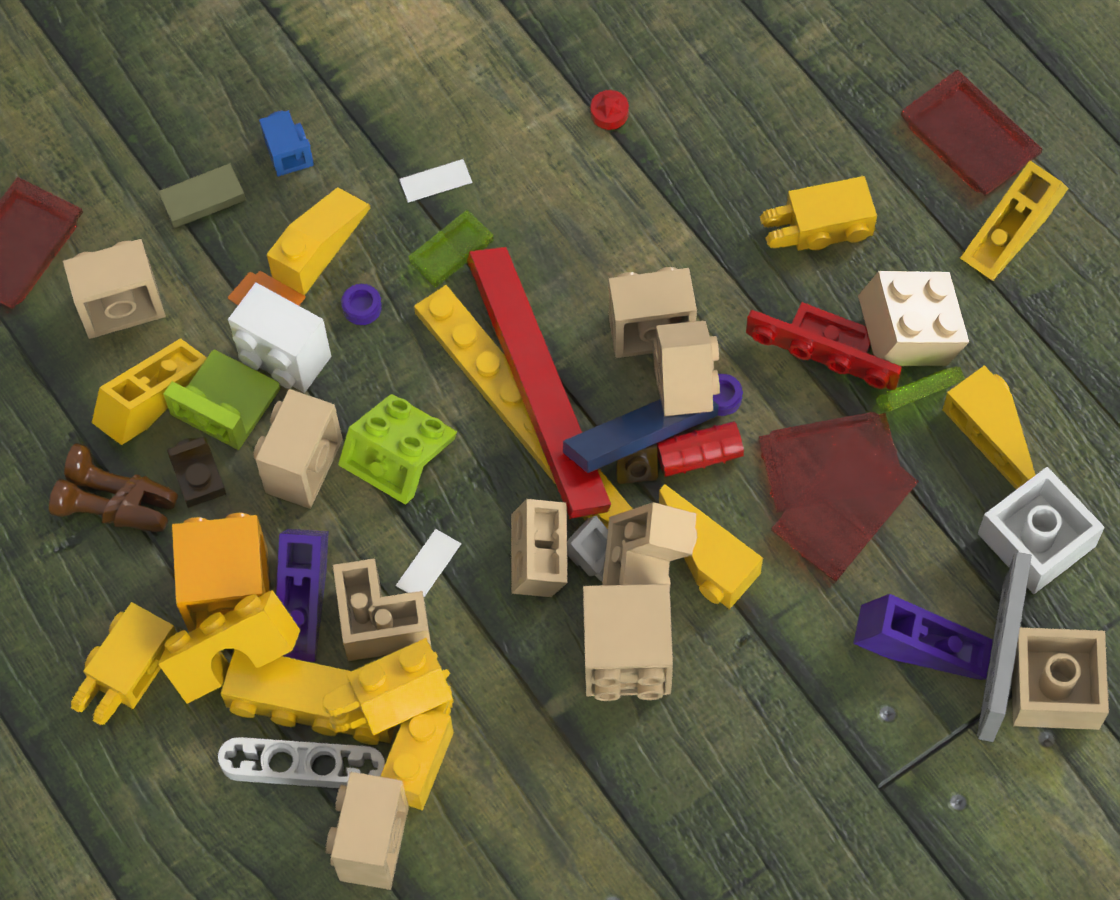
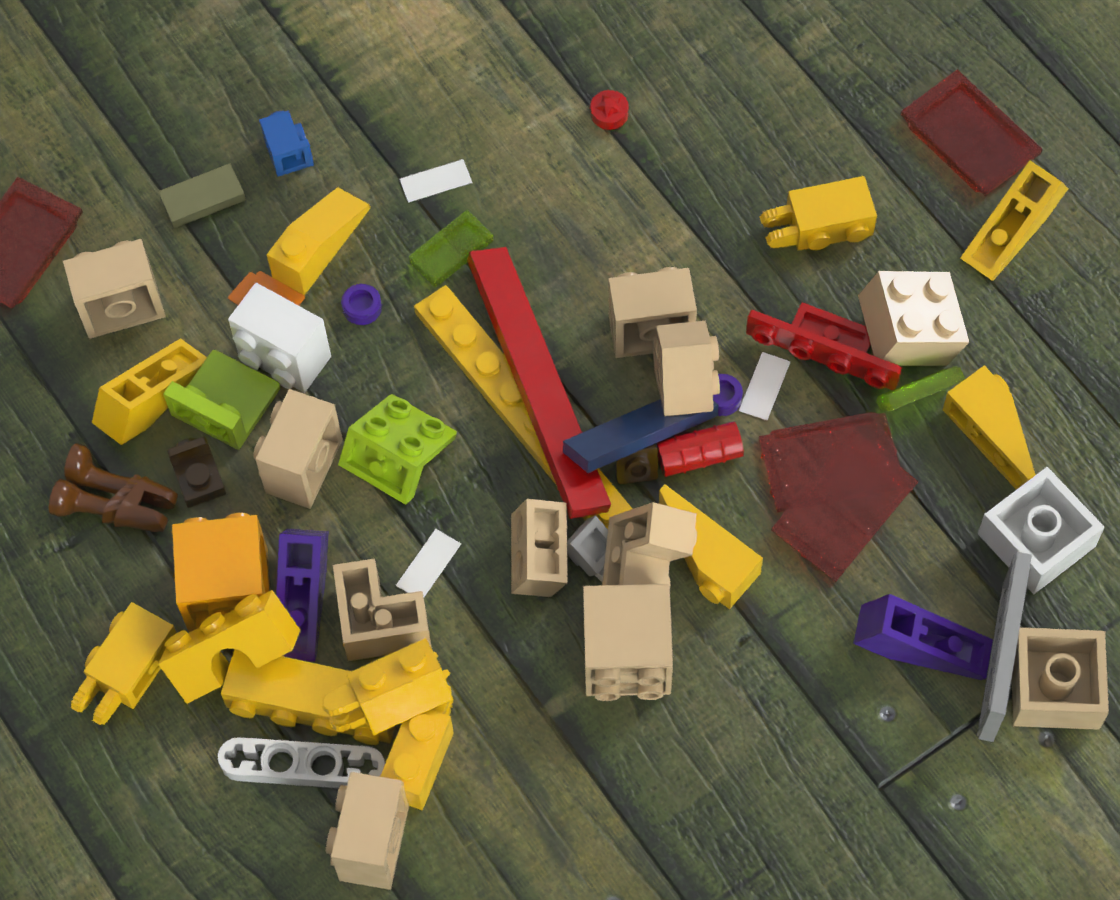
none -> white sticker [739,352,791,420]

